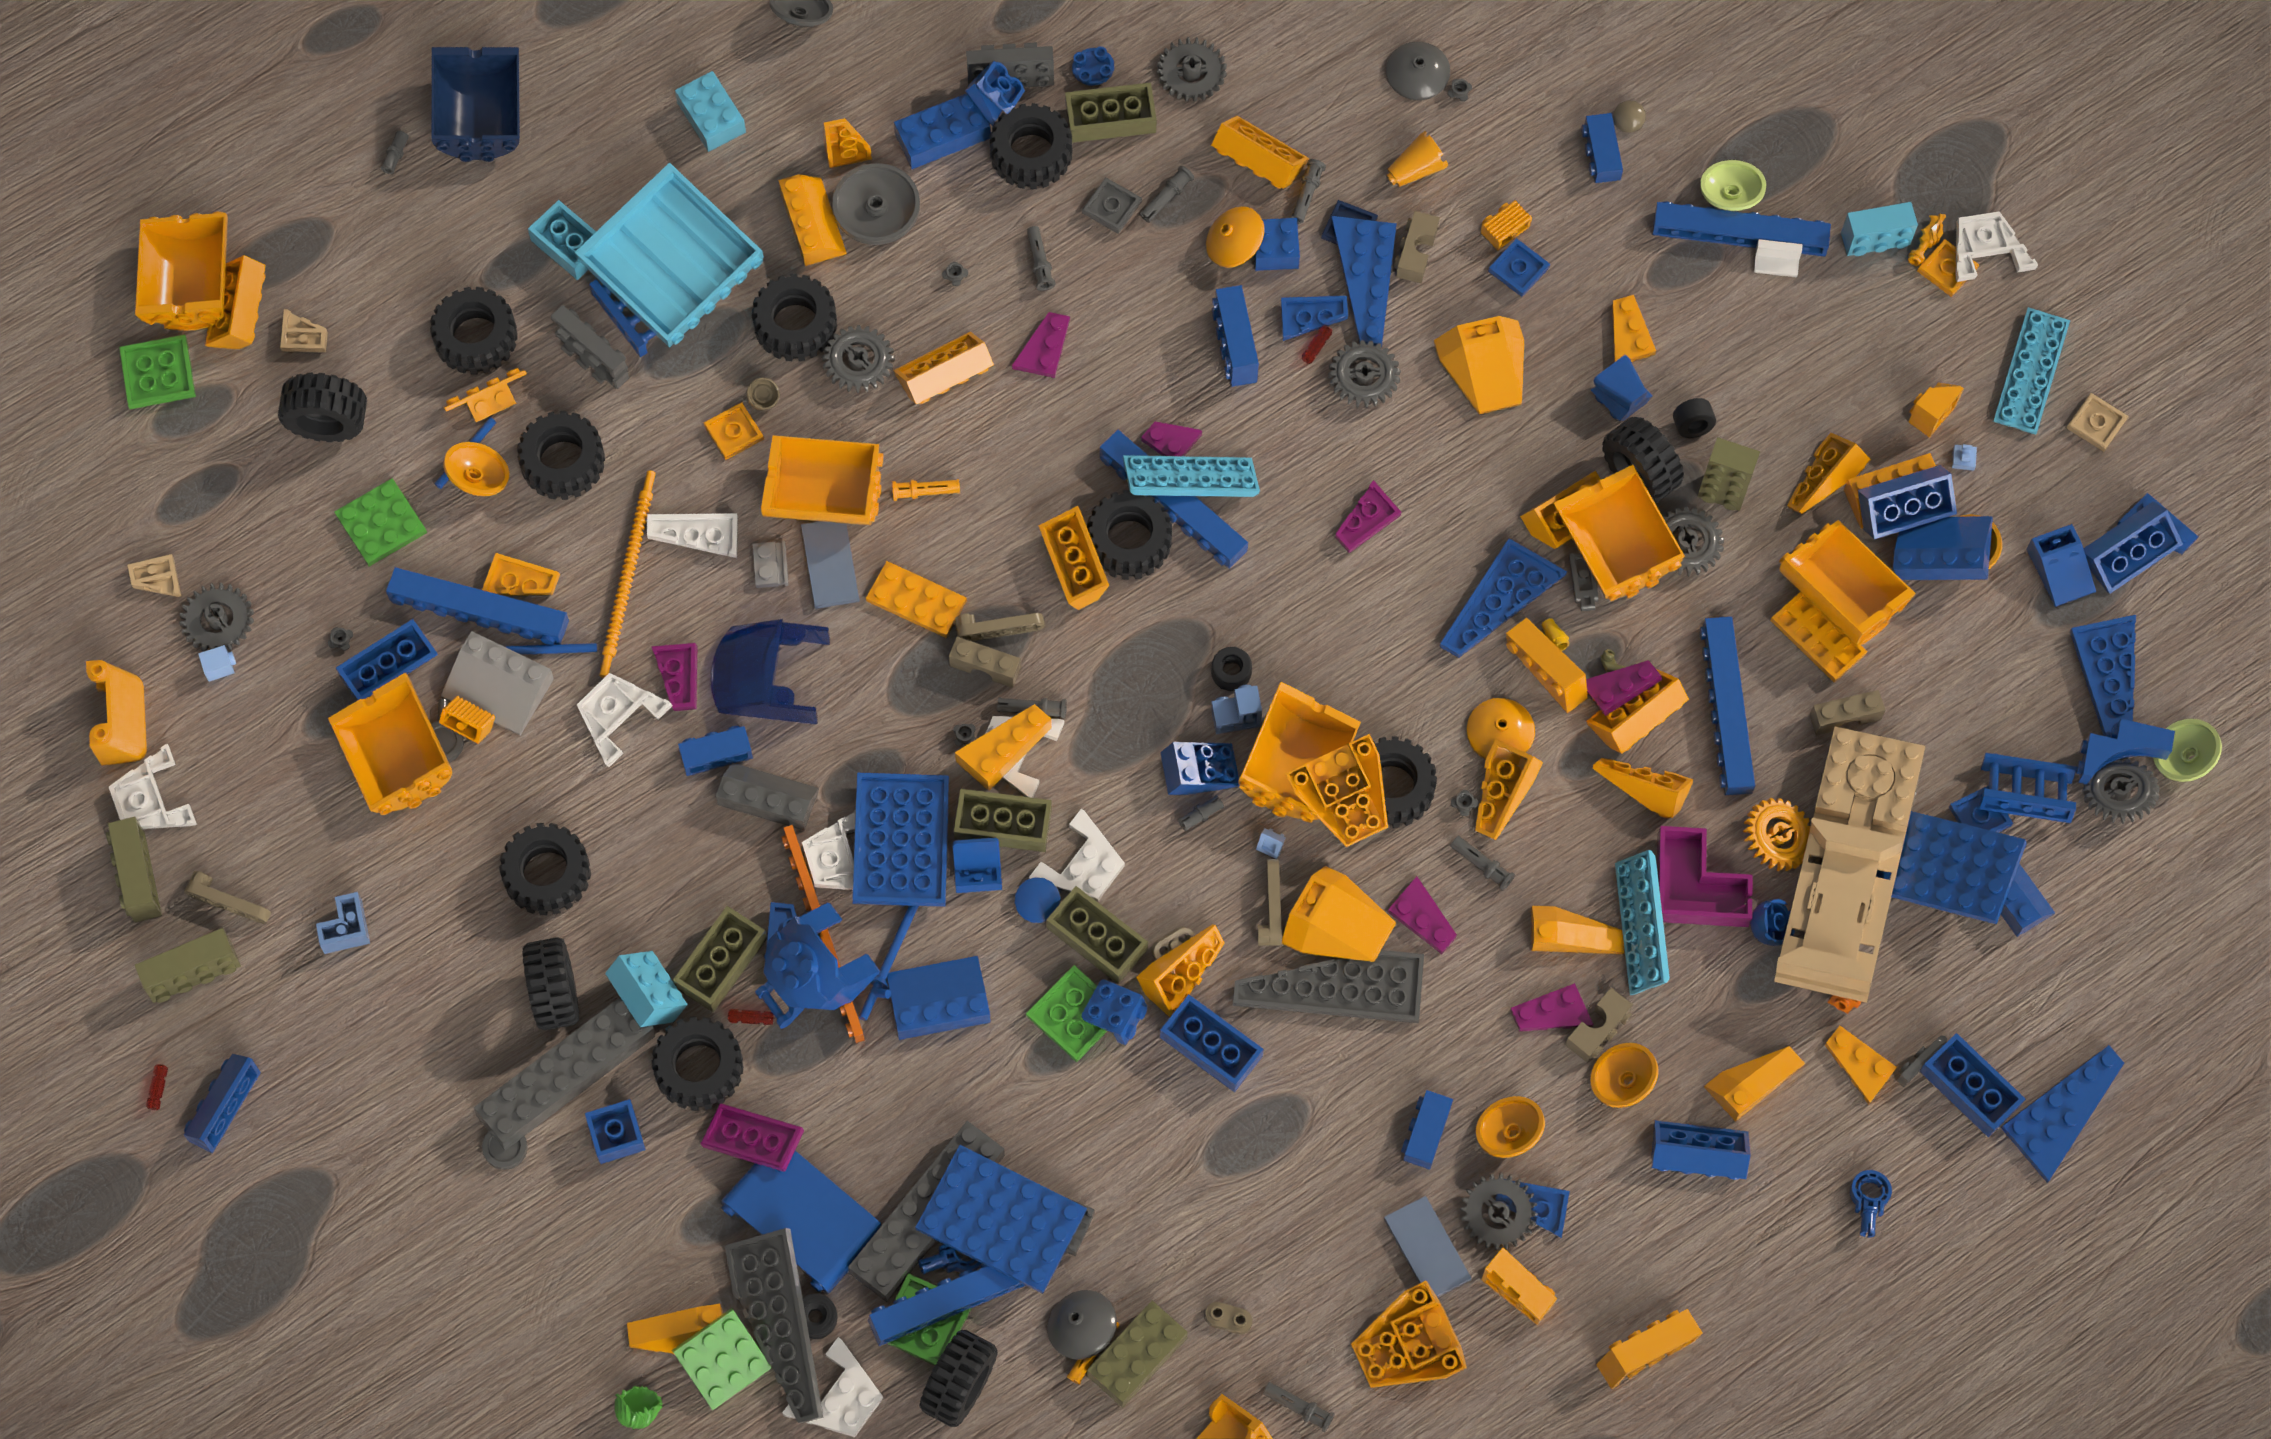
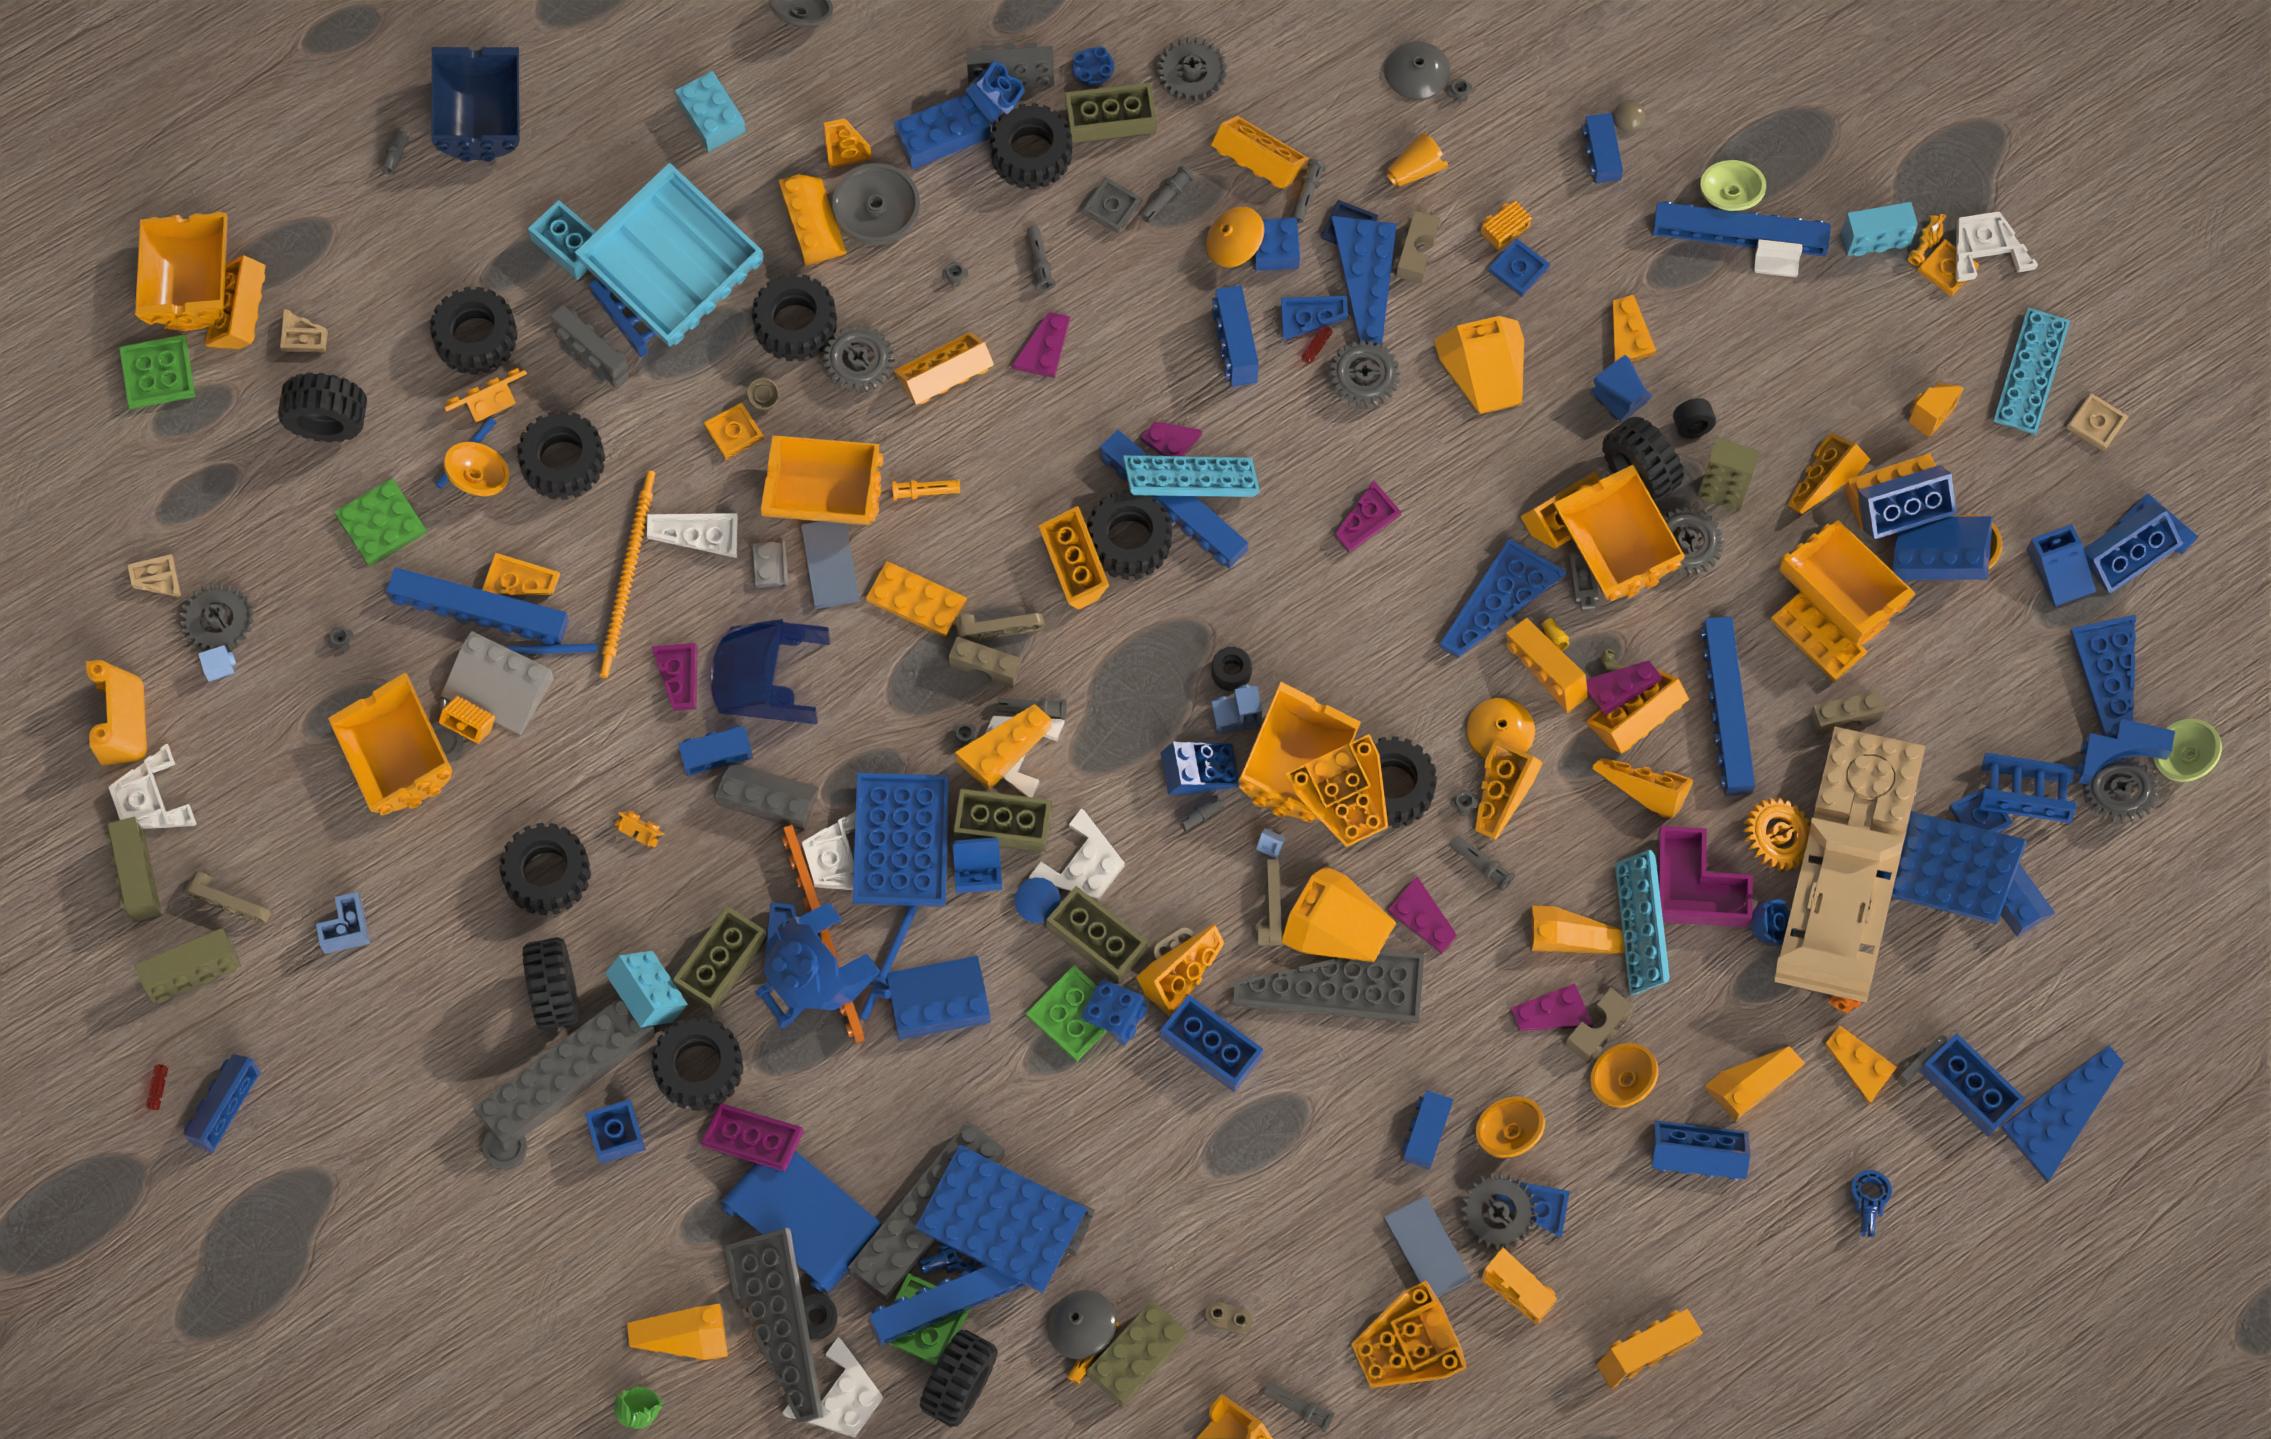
blue slope [336,619,438,701] -> none
white wing [577,673,673,767] -> none
bright green plate [672,1308,772,1410] -> none
clear red axle [728,1009,774,1025] -> none
light blue tile [1952,444,1977,471] -> none
none -> light orange hinge [615,810,665,848]

